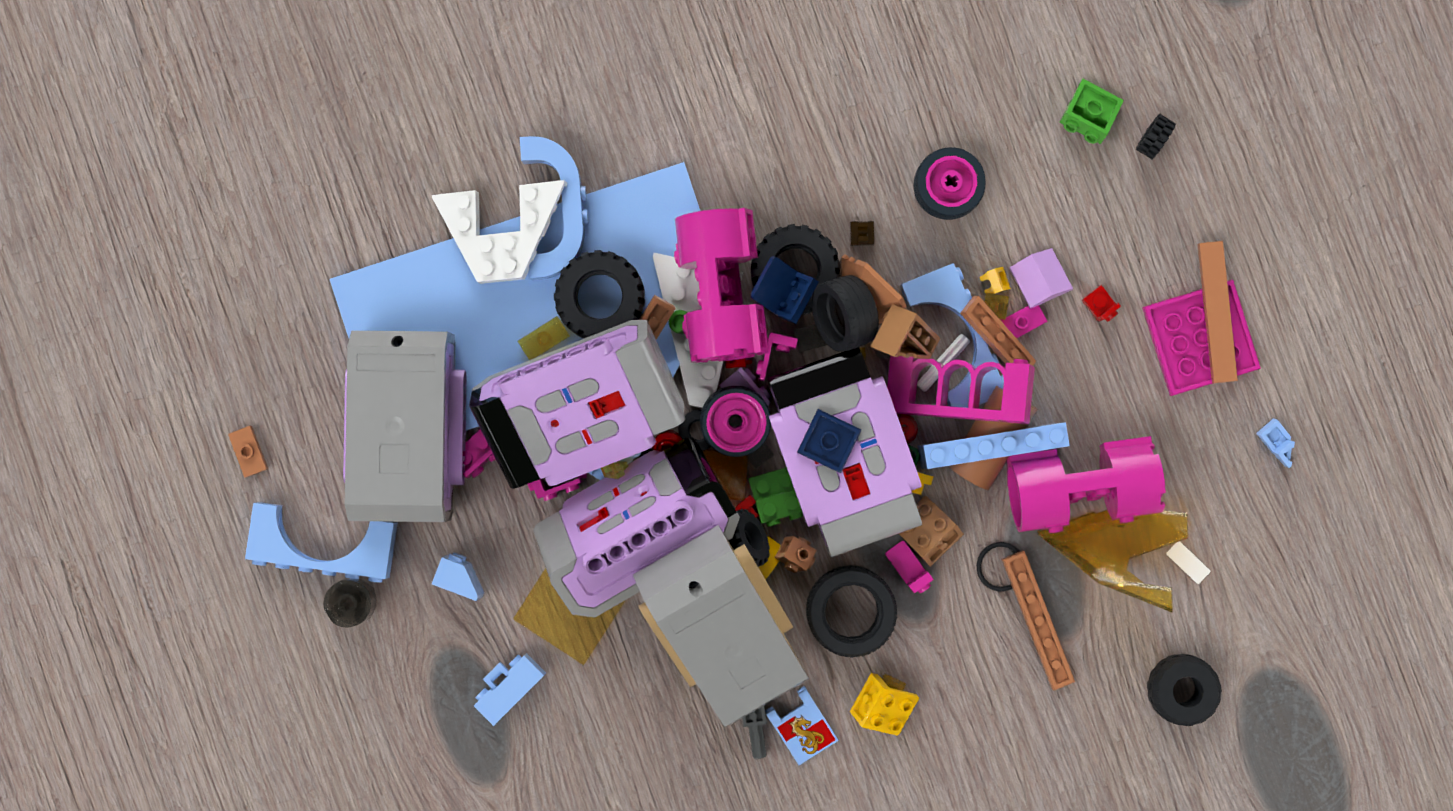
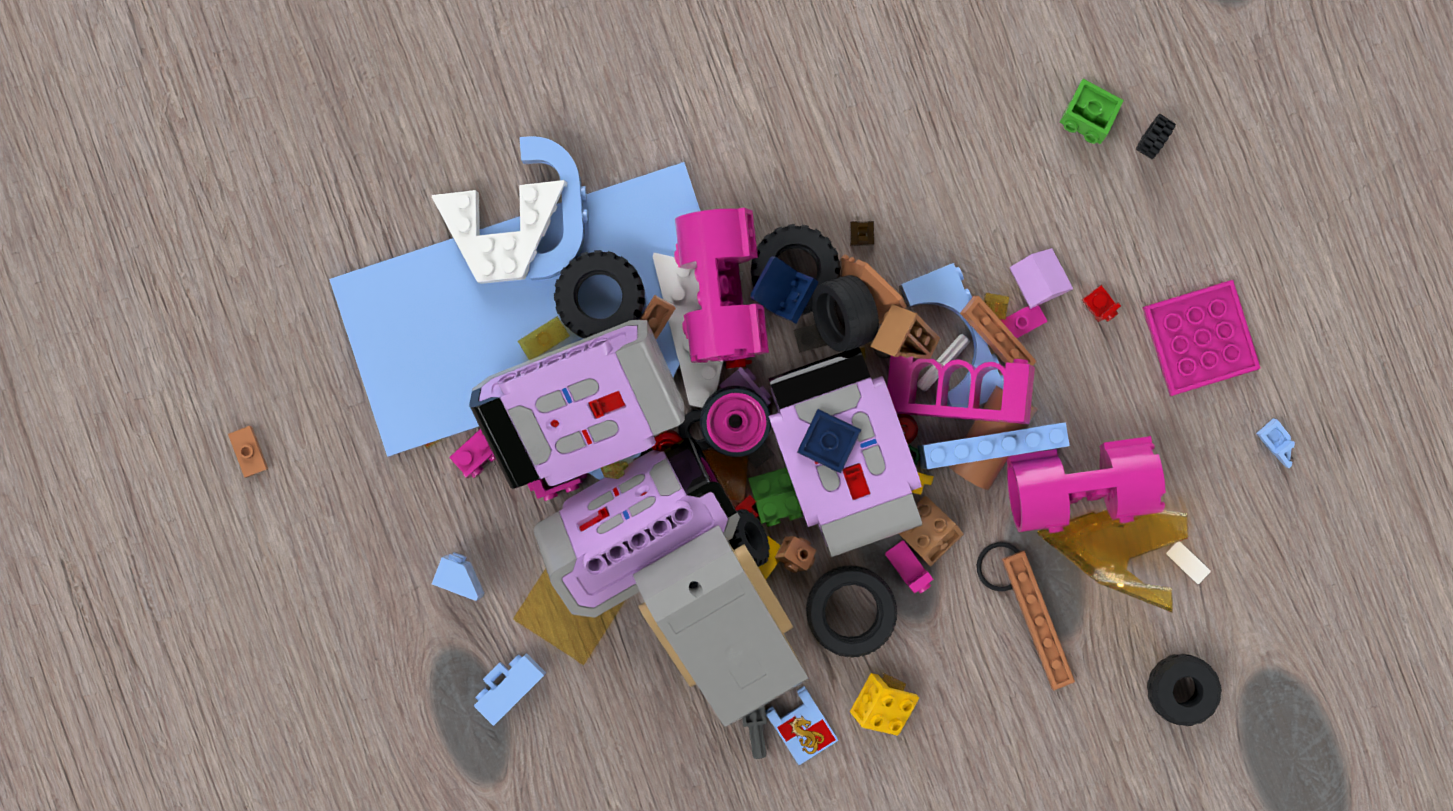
light blue arch [245,502,398,583] -> none
clear smoke brick [323,578,376,628] -> none
light grey piece [343,331,467,522] -> none
bright green tile [669,310,688,334] -> none
dark pink bracket [755,333,798,381] -> none
wheel [913,147,986,220] -> none
yellow tile [980,267,1011,295] -> none
nougat tile [1197,241,1238,383] -> none

